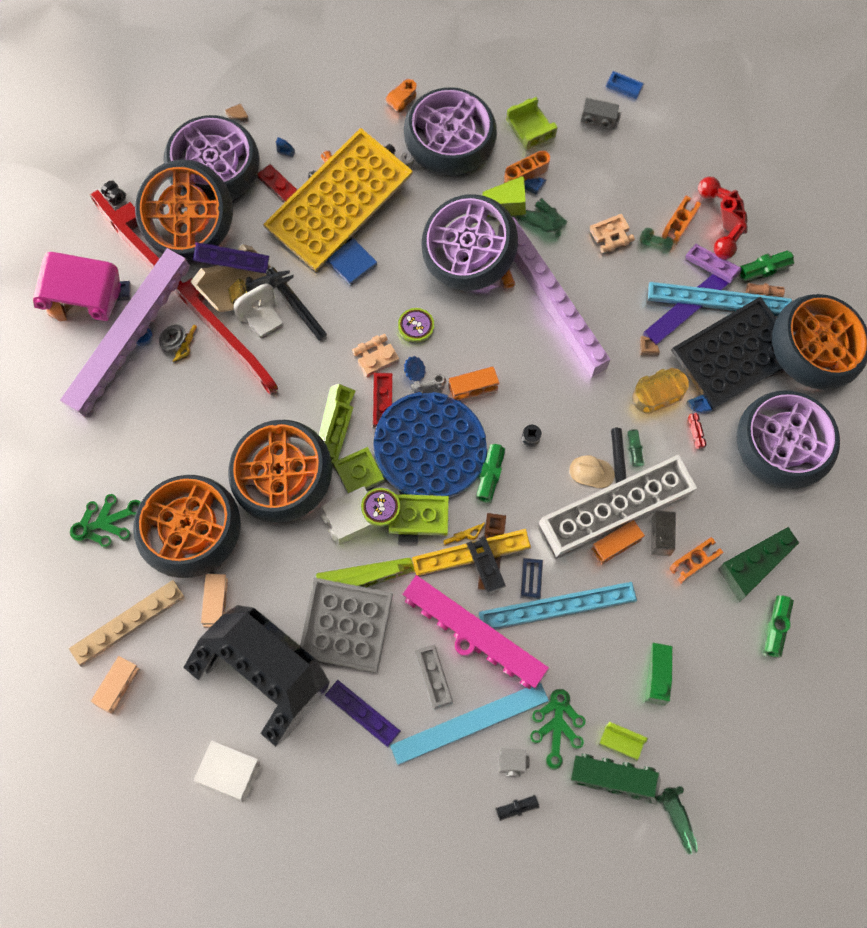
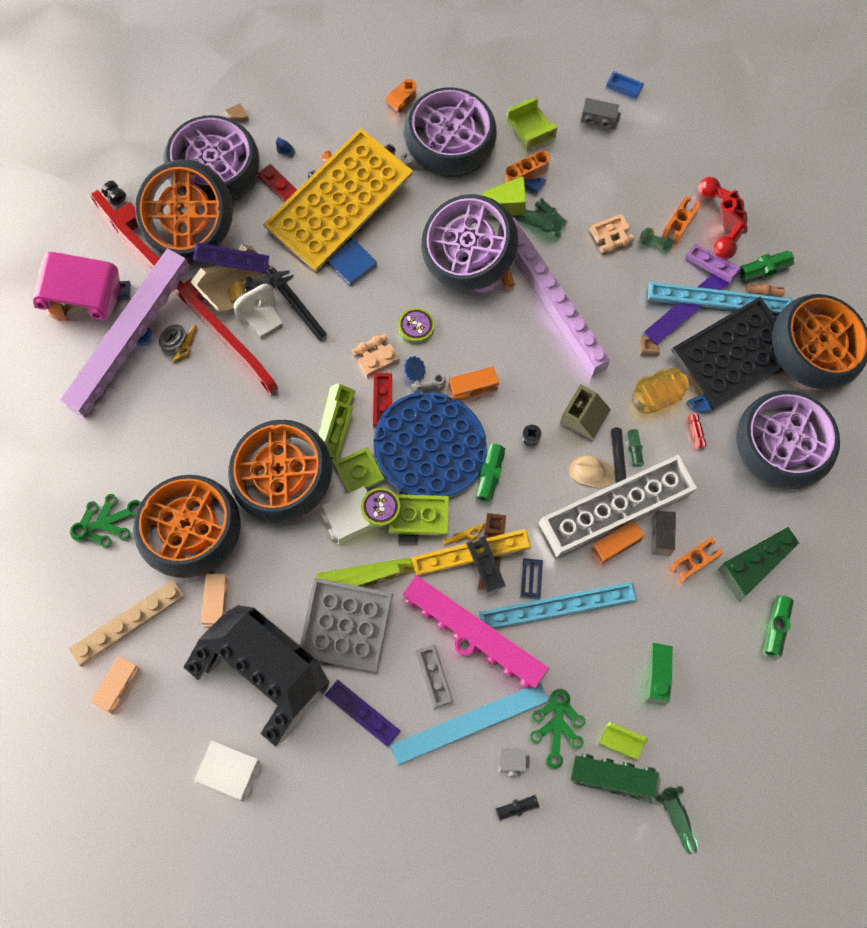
none -> olive slope [560,384,611,440]

